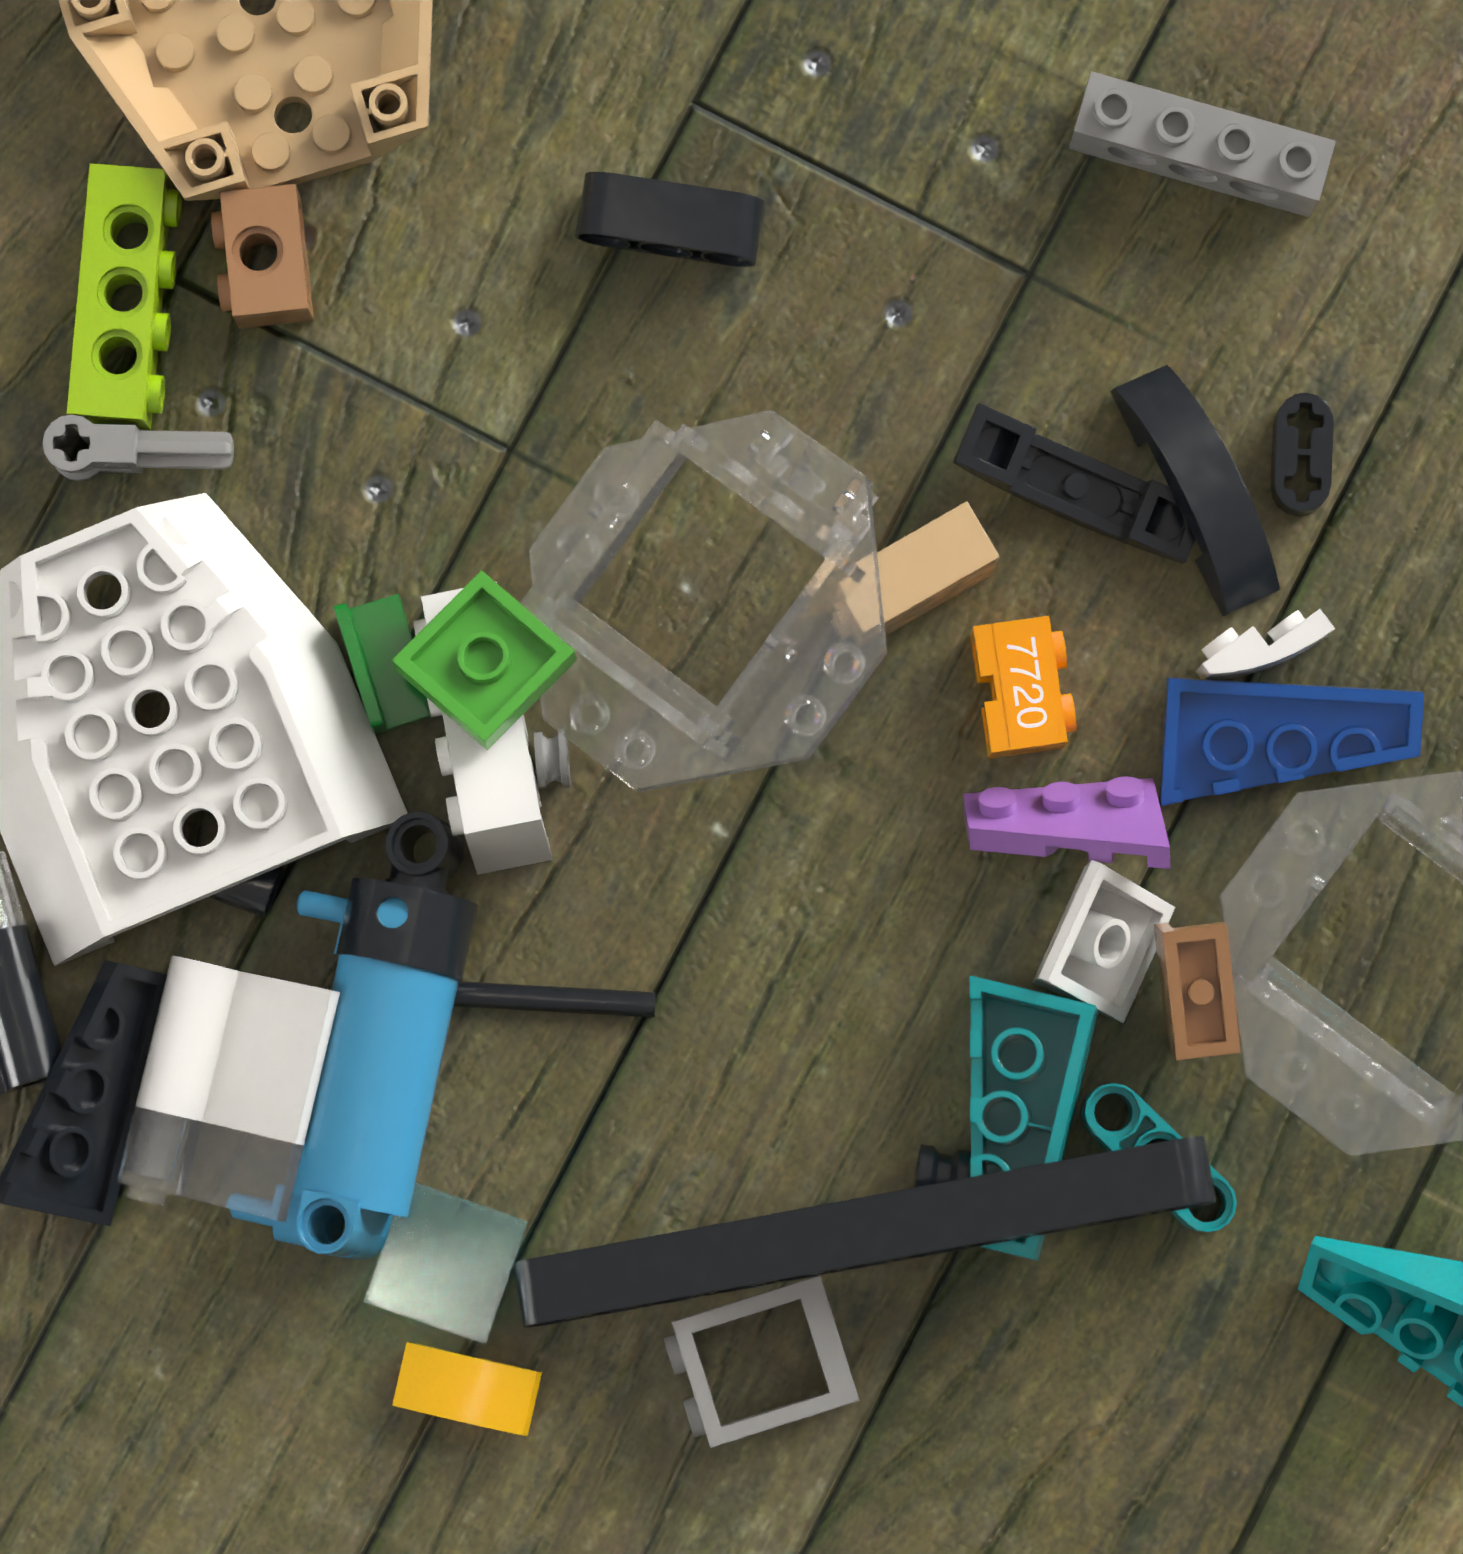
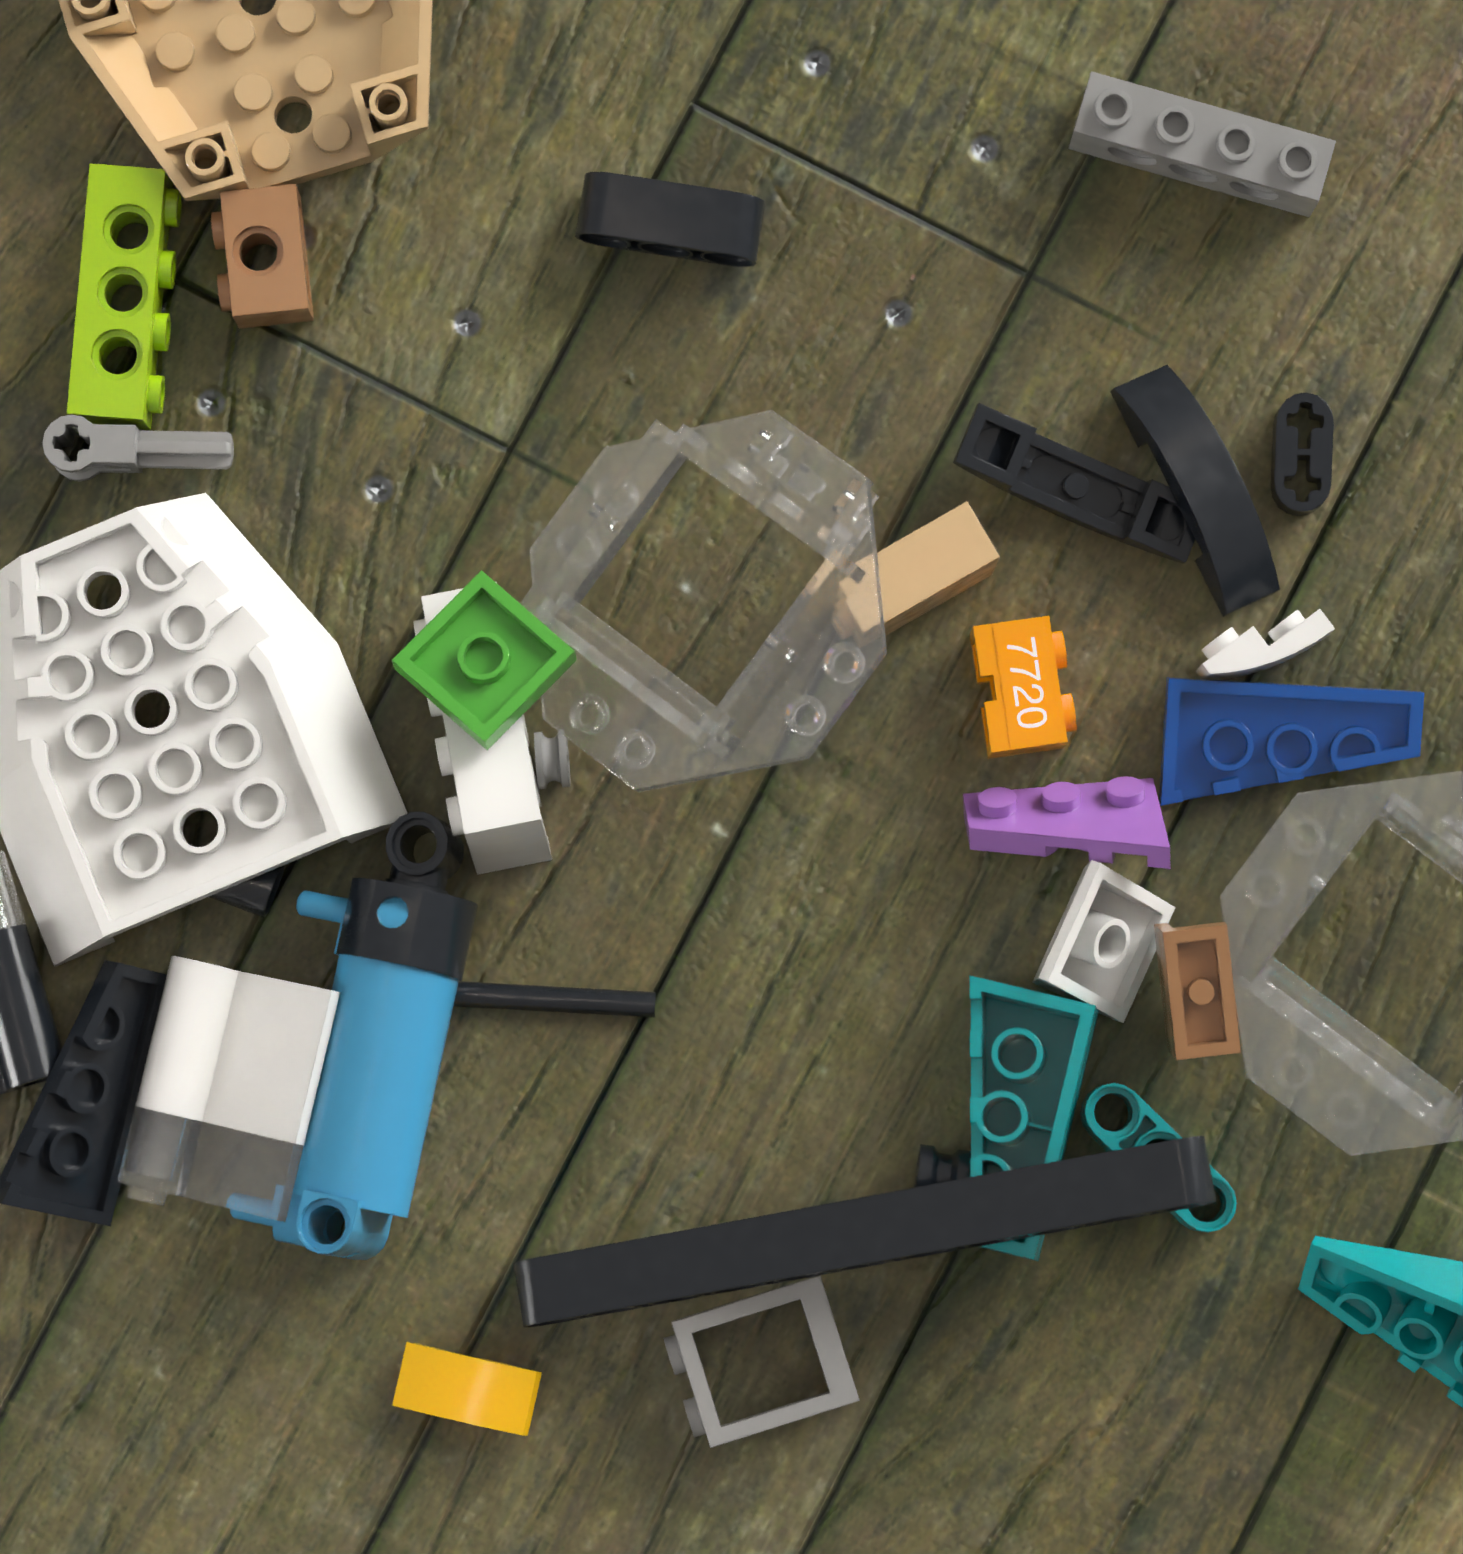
green panel [333,594,437,735] -> none
clear light blue tile [364,1182,529,1344] -> none

